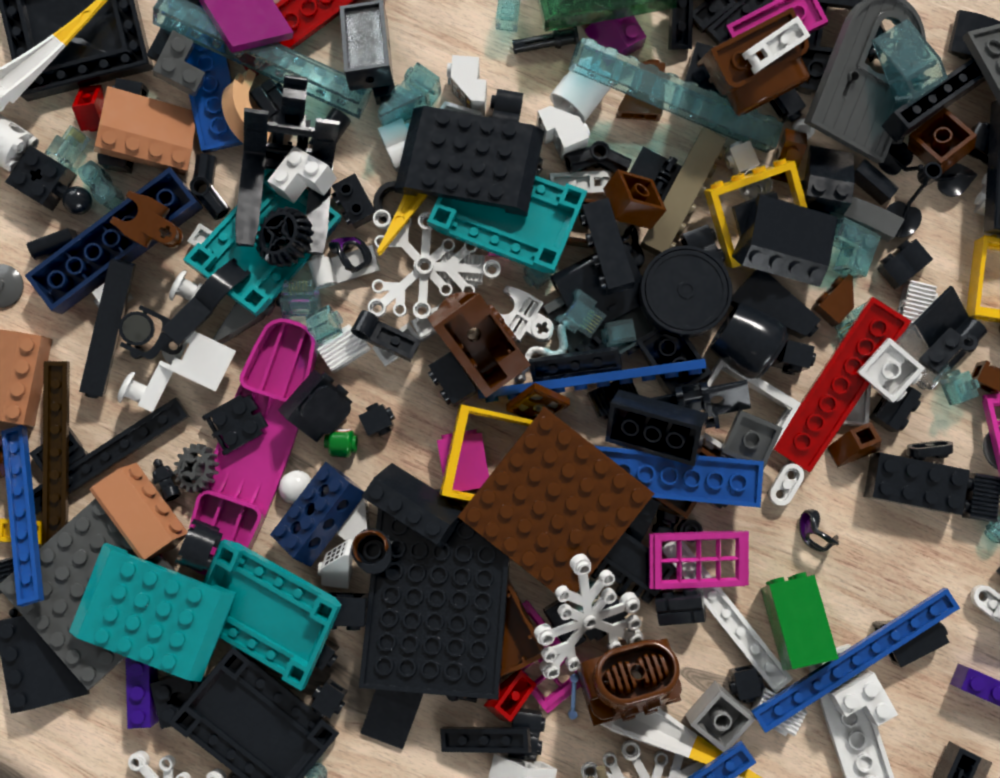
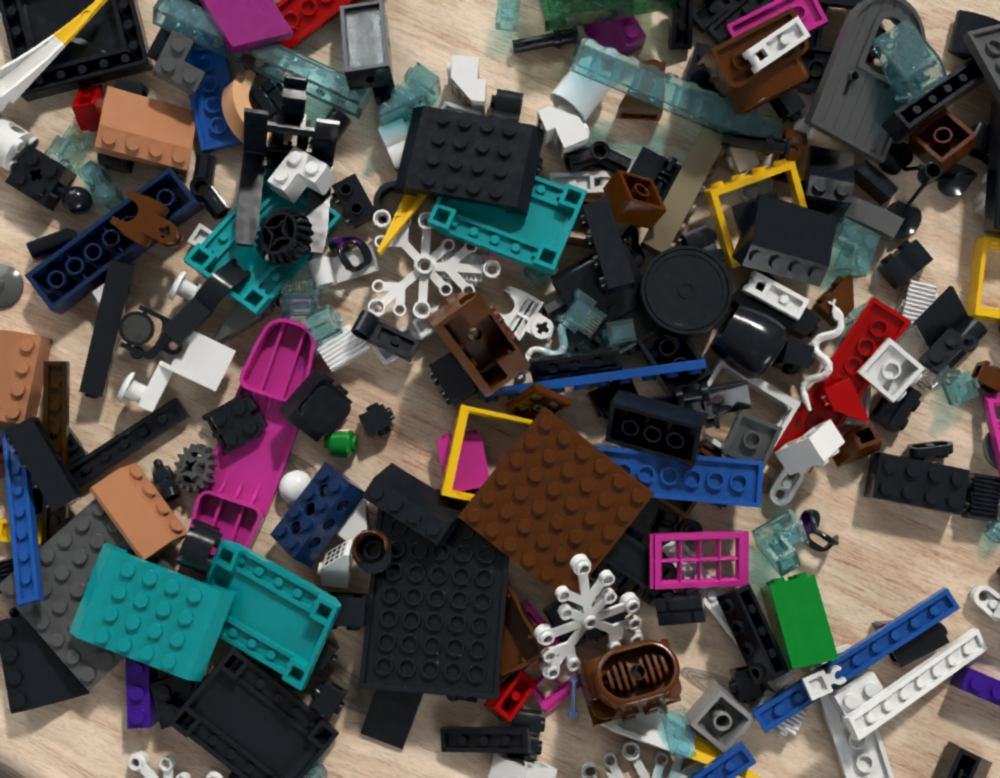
none -> black brick [6,417,84,512]
none -> clear light blue plate [661,708,697,761]
none -> black brick [716,583,789,685]
none -> black pin [721,131,792,159]
none -> white plate [742,271,810,321]
none -> clear light blue brick [751,509,807,577]
none -> white brick [775,419,845,476]
none -> white animal [799,299,845,412]
none -> white plate [800,665,847,701]
none -> red slope [819,378,869,422]
none -> white plate [843,628,988,741]

